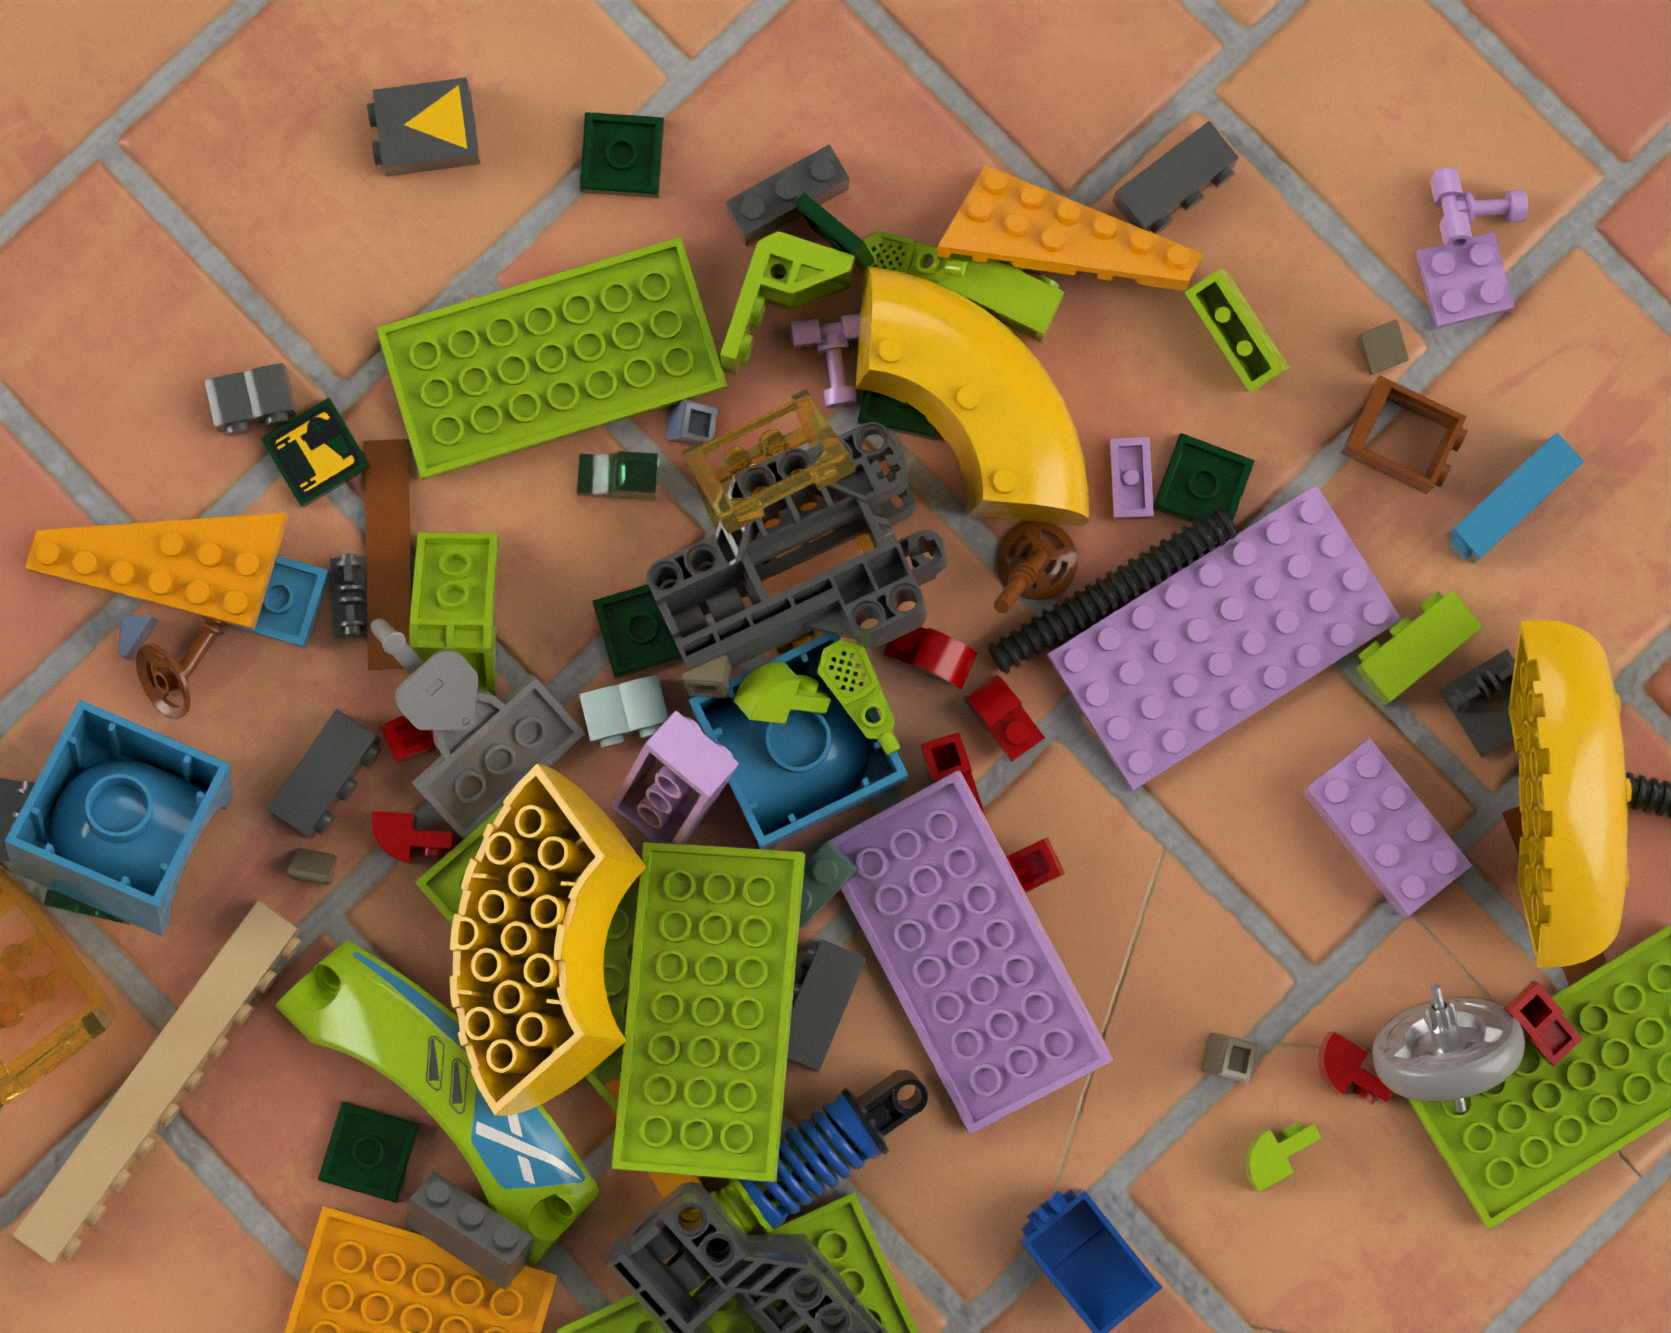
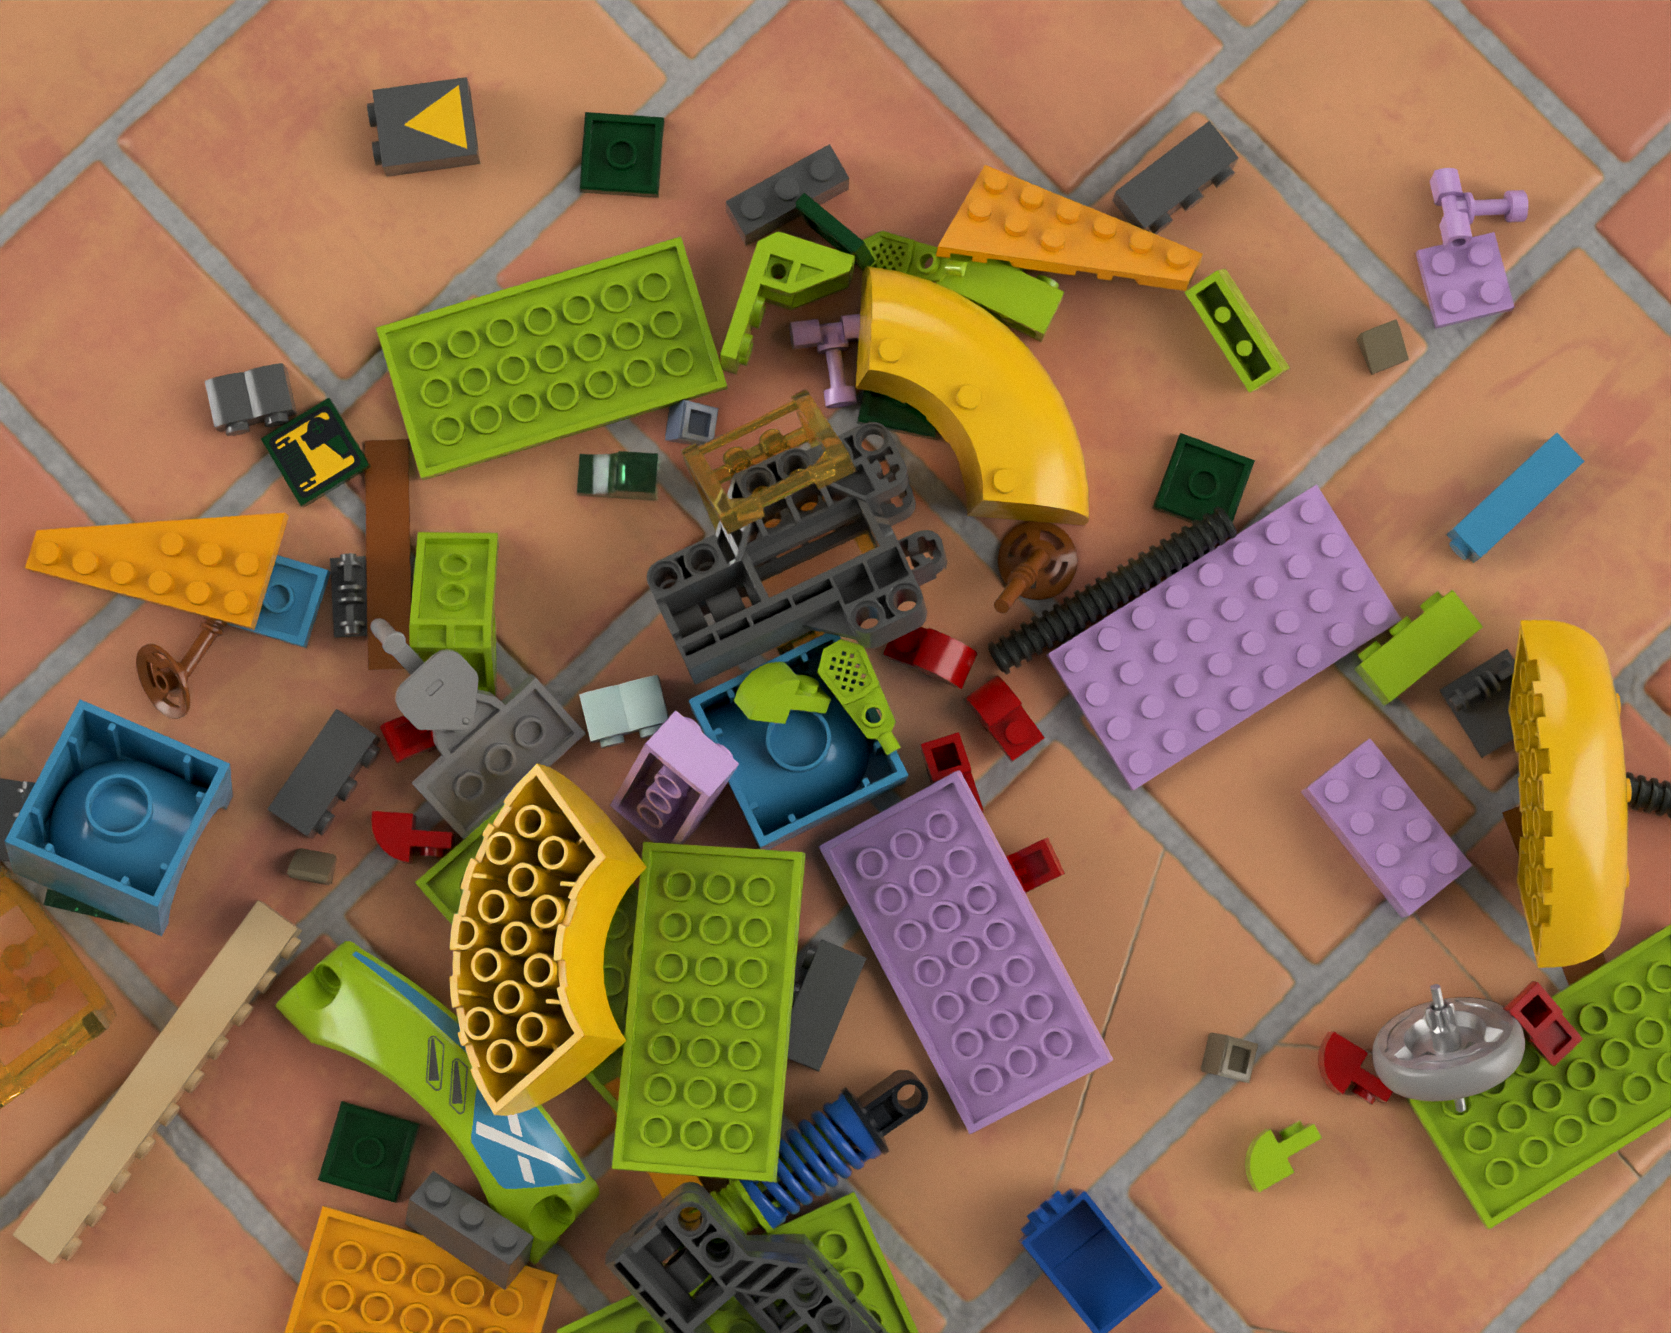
sand blue slope [119,615,157,660] -> none
dark green tile [592,584,683,678] -> none
dark tan slope [682,655,732,698] -> none
sand green plate [799,841,859,928] -> none
lavender plate [1109,437,1154,520] -> none
dark orange window [1341,376,1468,494] -> none

